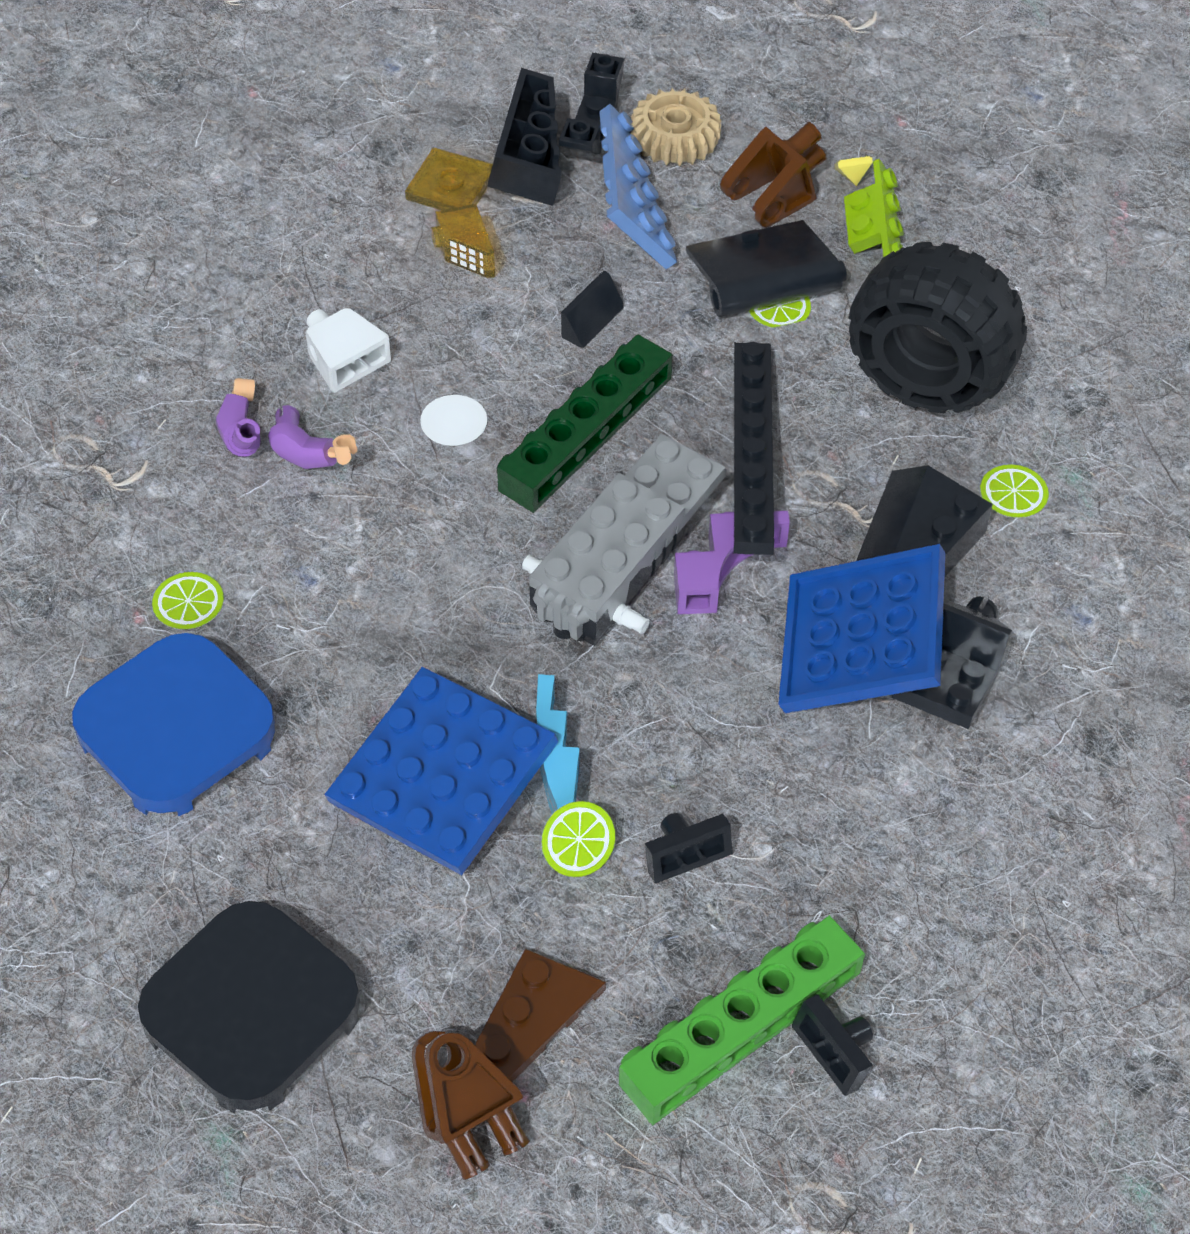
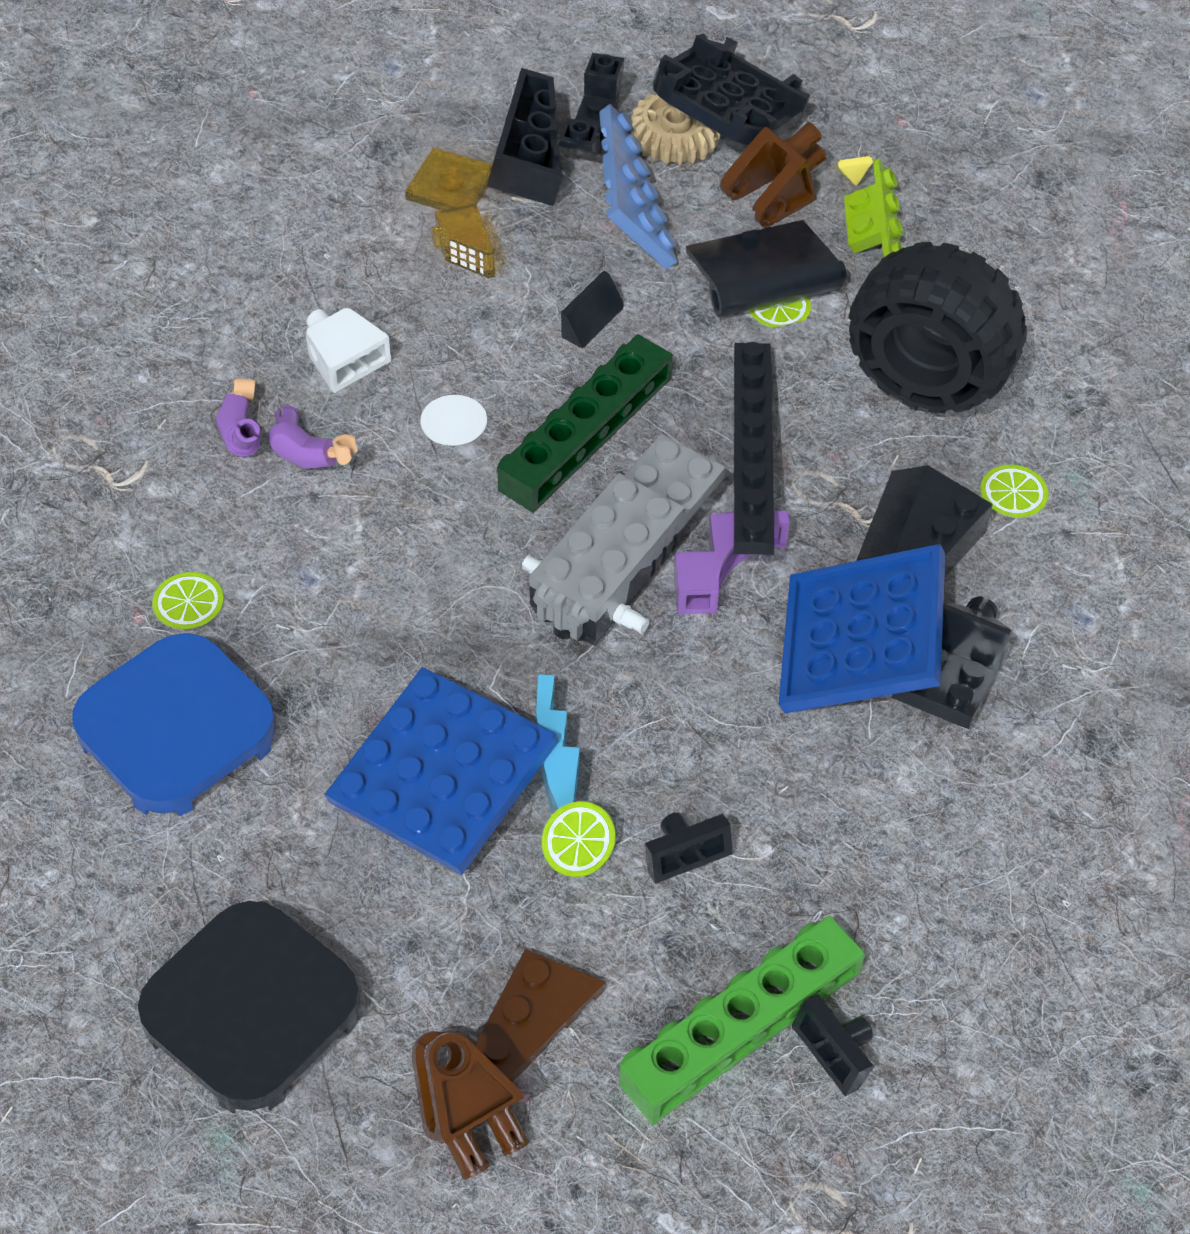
none -> black tile [652,33,811,145]

